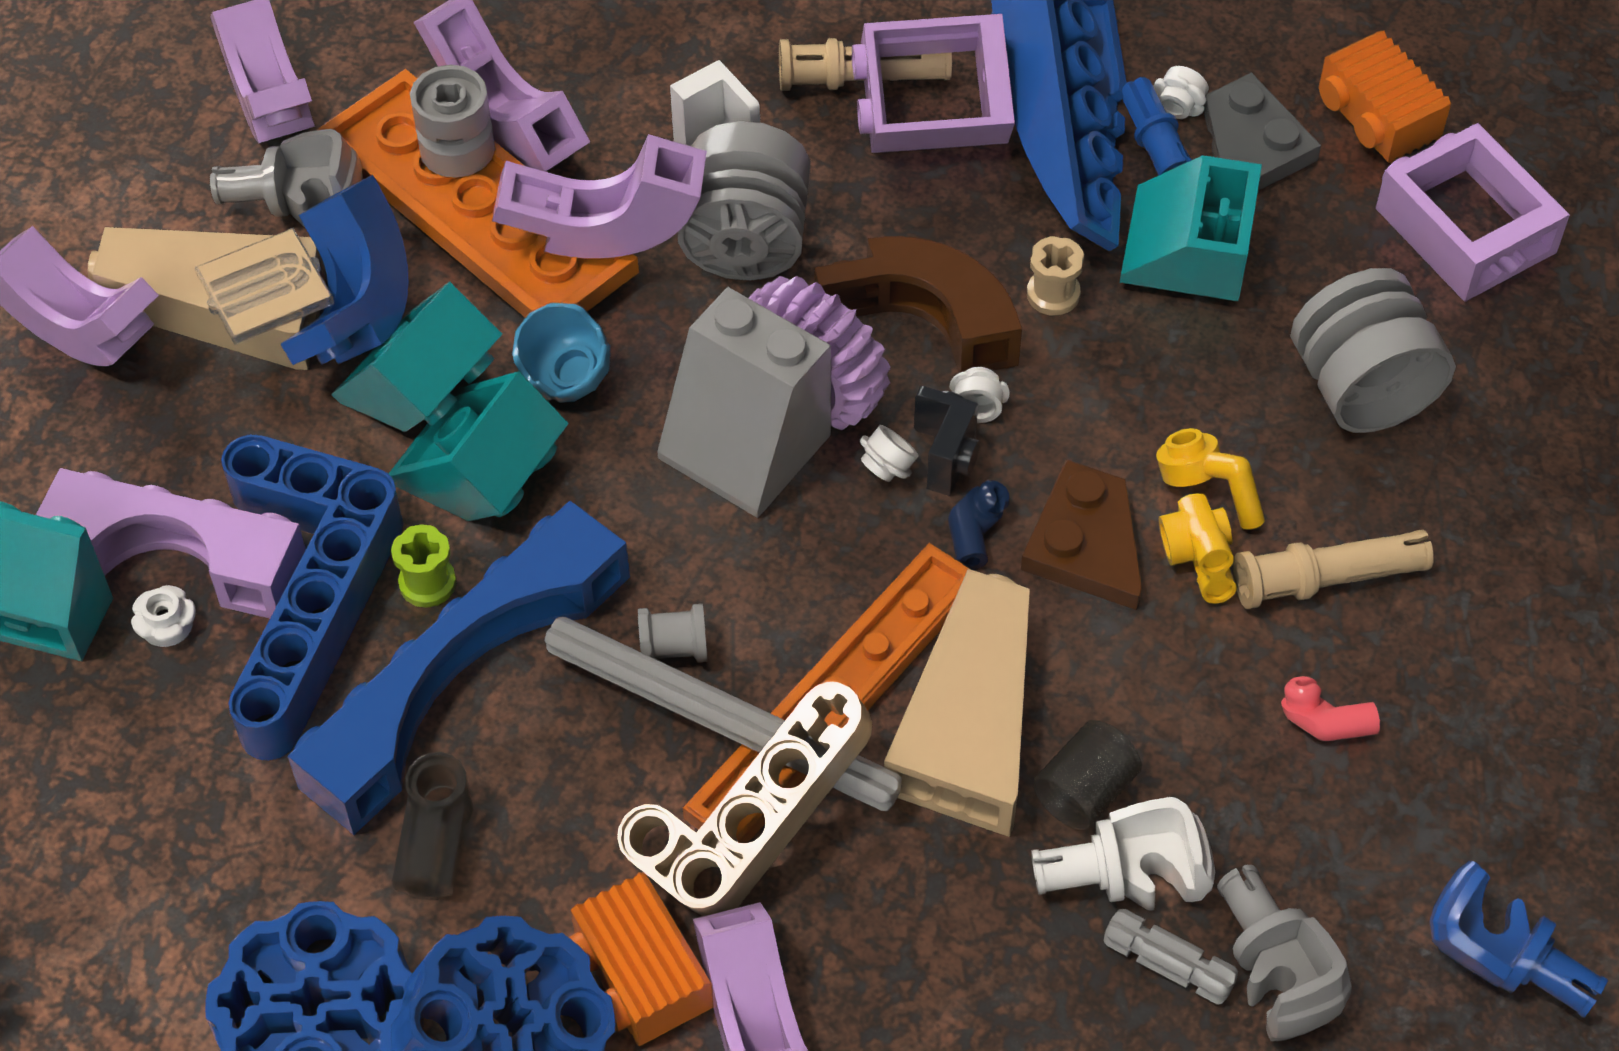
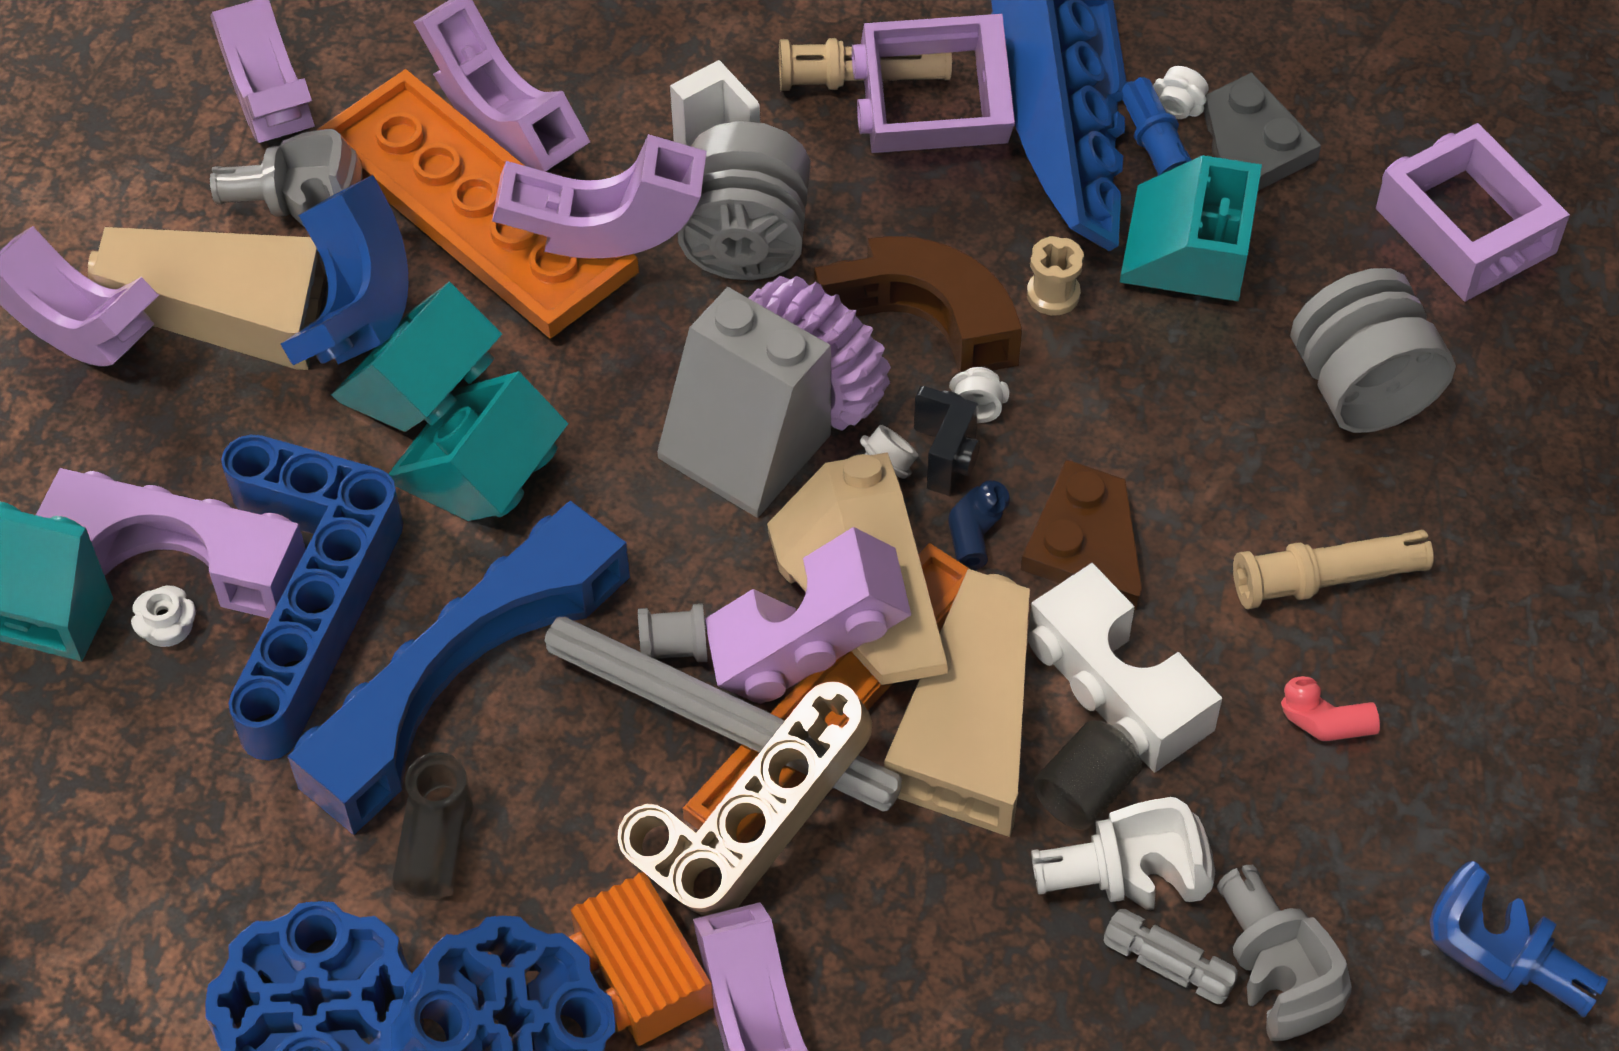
piece [195,228,334,345] -> none
lime bush [391,524,457,608] -> none
light grey wheel [410,65,495,178] -> none
dark azure hair [512,302,611,403] -> none
yellow plate [1156,428,1265,529] -> none
yellow plate [1158,493,1237,604] -> none
orange brick [1319,30,1451,163] -> none
none -> lavender arch [705,527,911,704]
none -> tan wedge [767,452,948,685]
none -> white arch [1028,563,1222,773]

